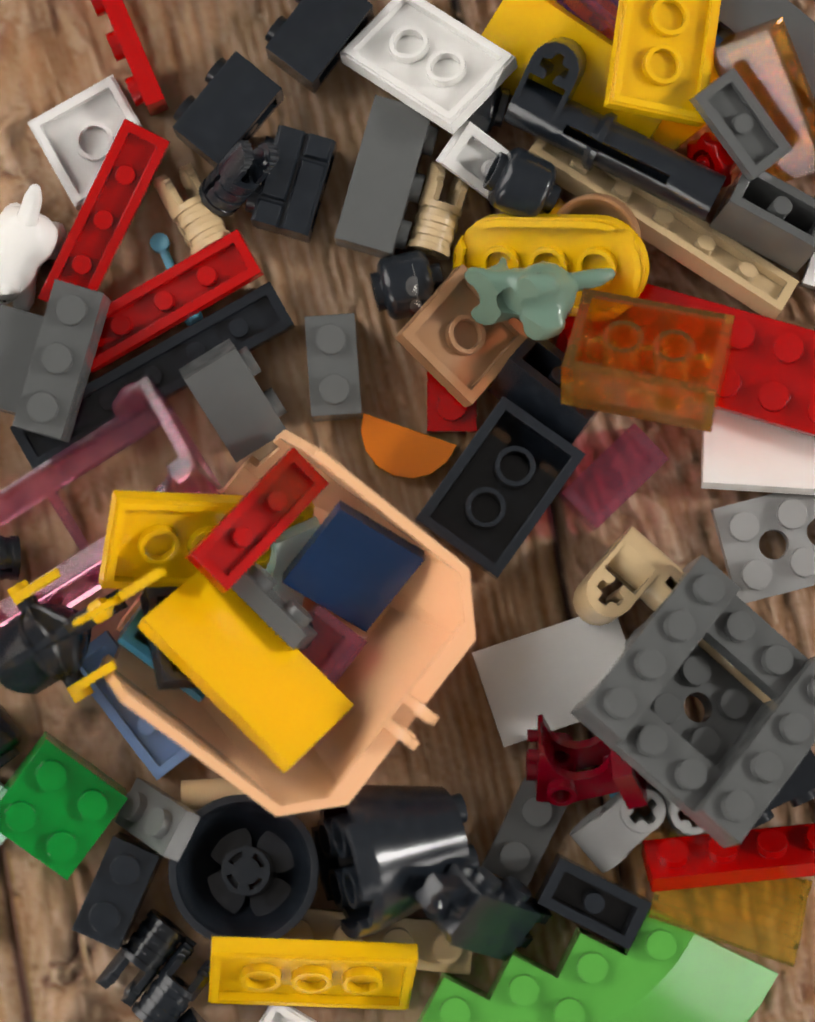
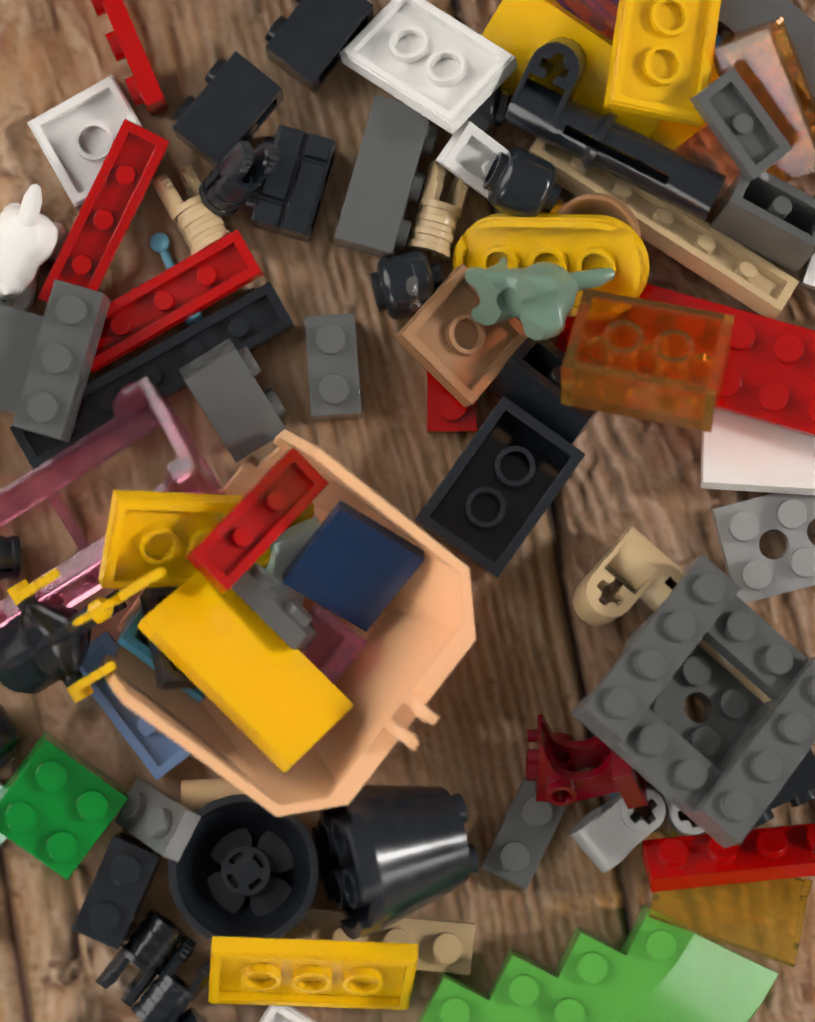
orange tile [361,413,457,479] -> none
black hinge [414,863,552,961] -> none
white tile [472,617,626,747] -> none
black brick [535,853,652,949] -> none
clear pink panel [559,423,669,531] -> none
red piece [687,132,736,187] -> none

